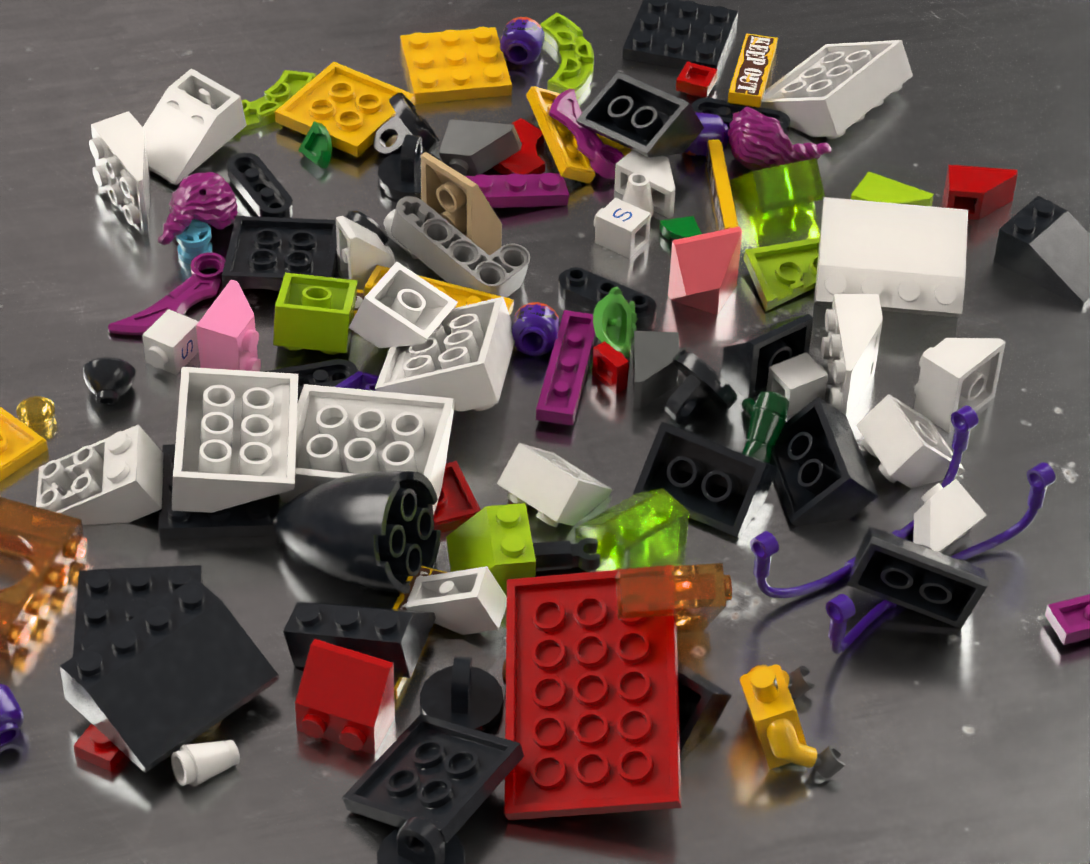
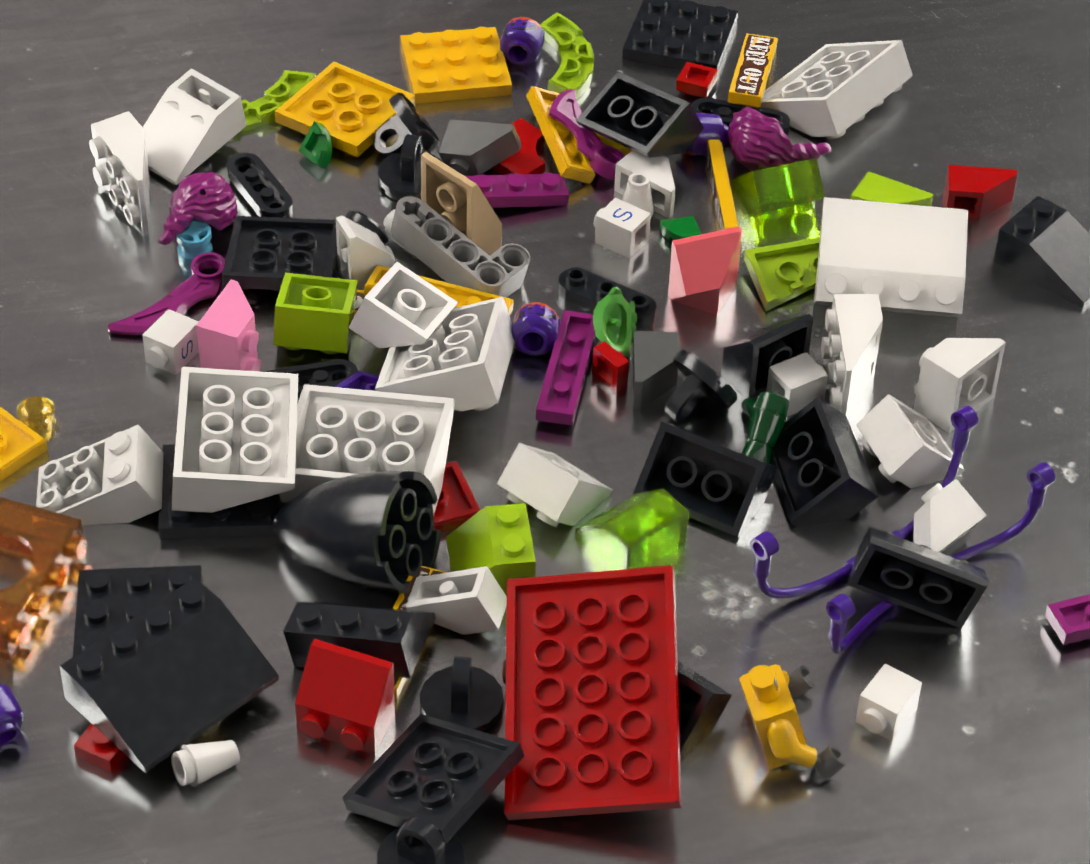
black brick [83,357,136,406] -> none
black bar [533,538,601,572] -> none
clear orange arch [615,563,732,633] -> none
none -> white brick [855,664,922,741]

